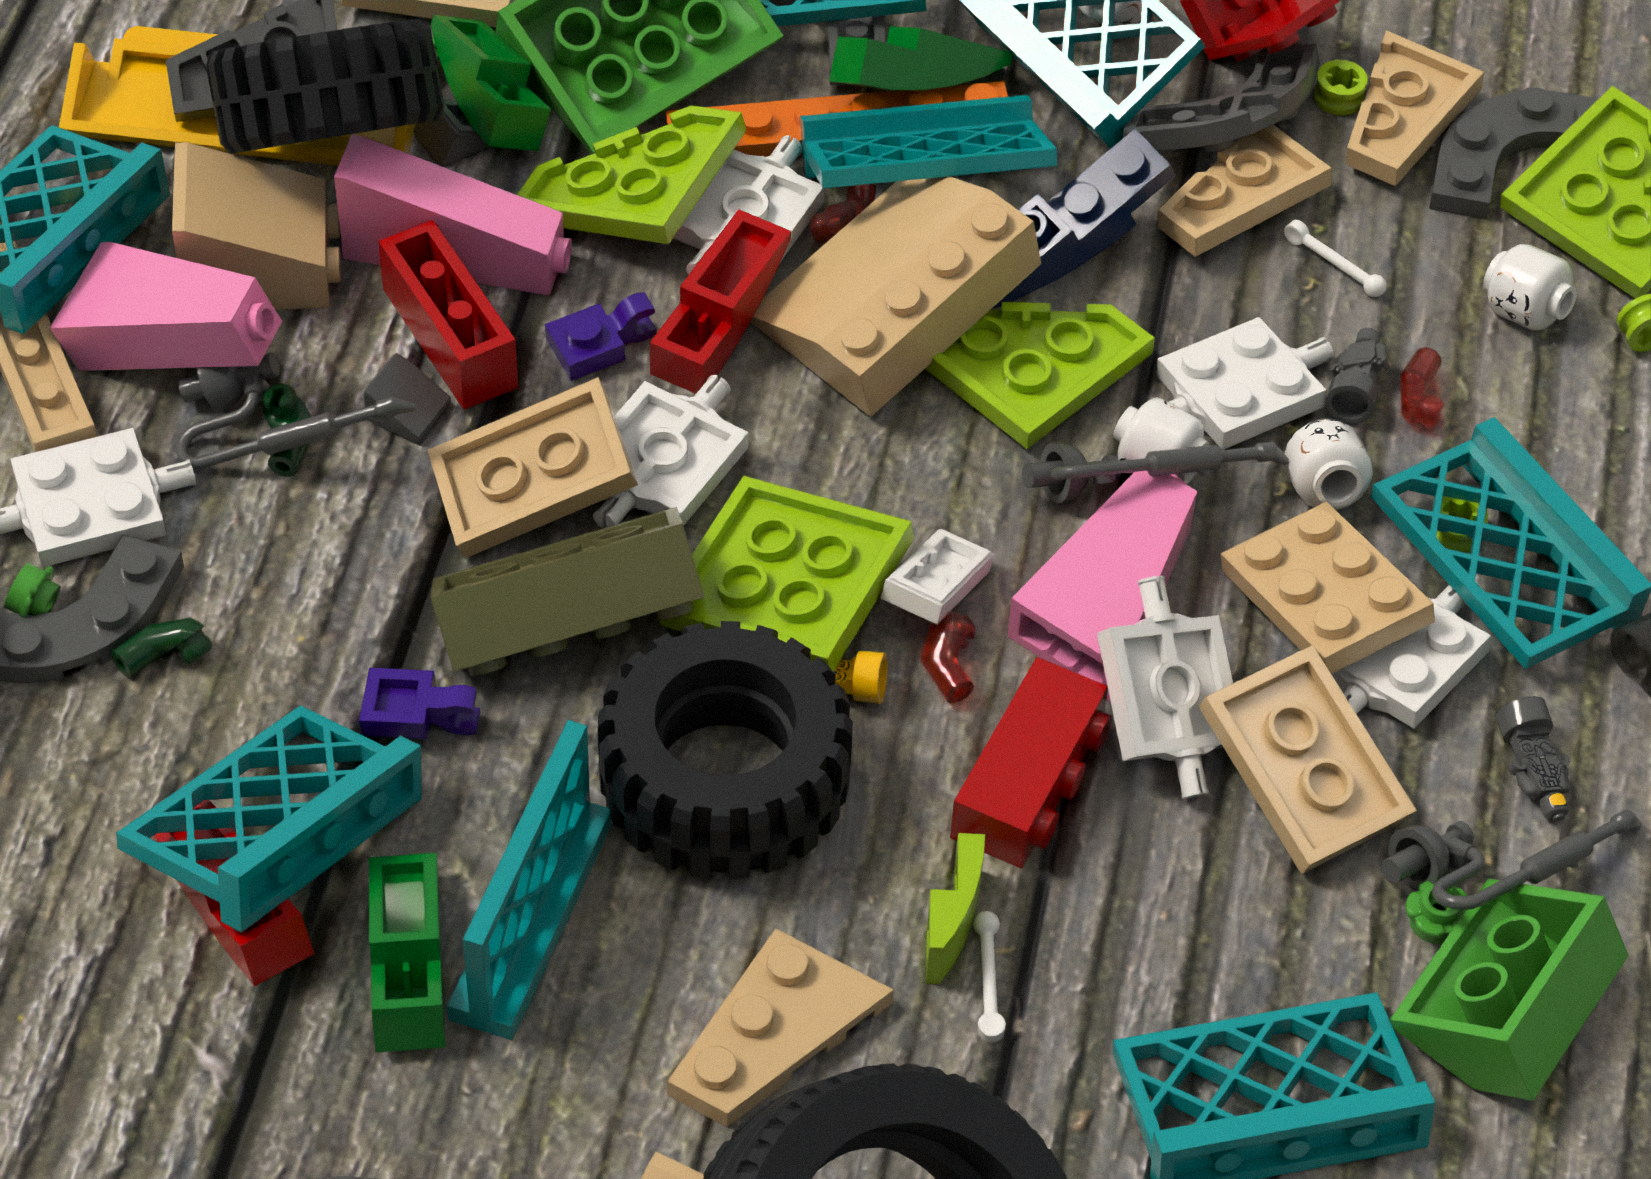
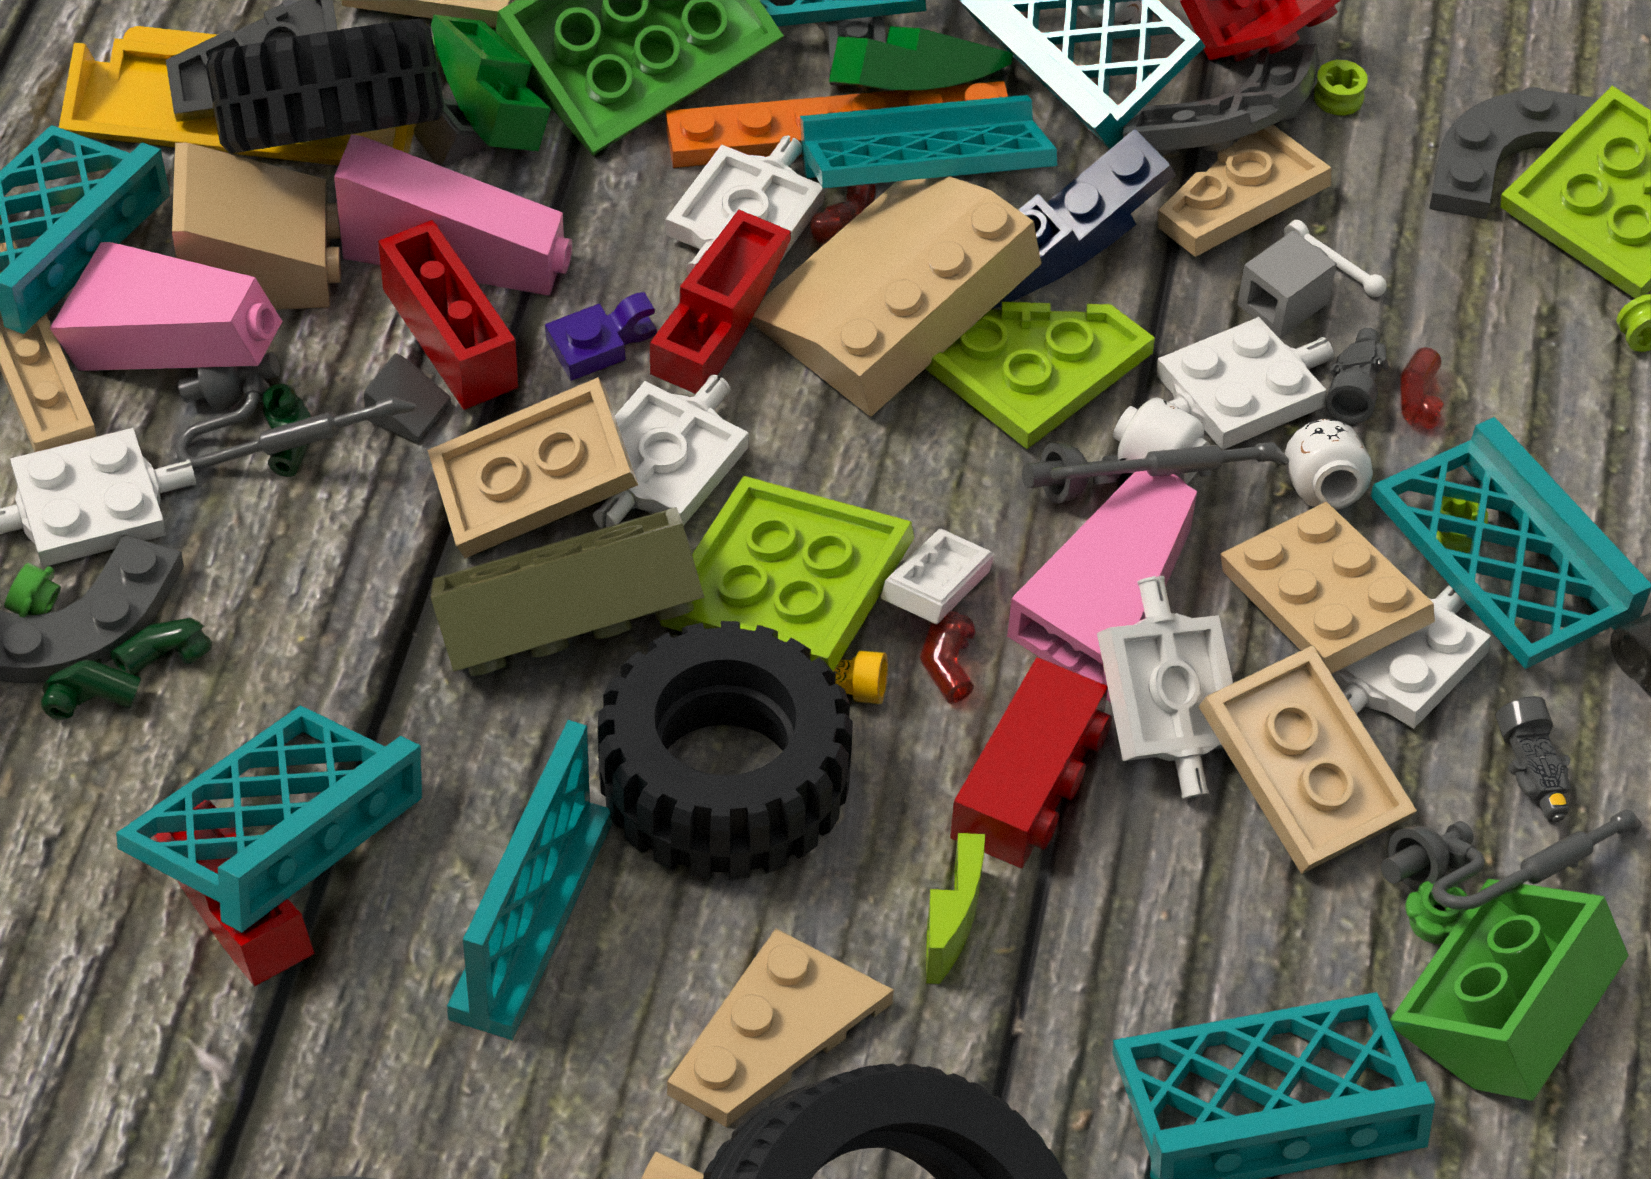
dark purple plate [359,668,481,739] -> none
green slope [369,853,446,1053] -> none
lime plate [517,105,747,244] -> none
white hinge [973,911,1006,1043] -> none
tan wing [1346,30,1484,186] -> none
white head [1483,244,1577,330] -> none
none -> dark green arm [41,660,141,720]
none -> light grey brick [1237,230,1337,338]

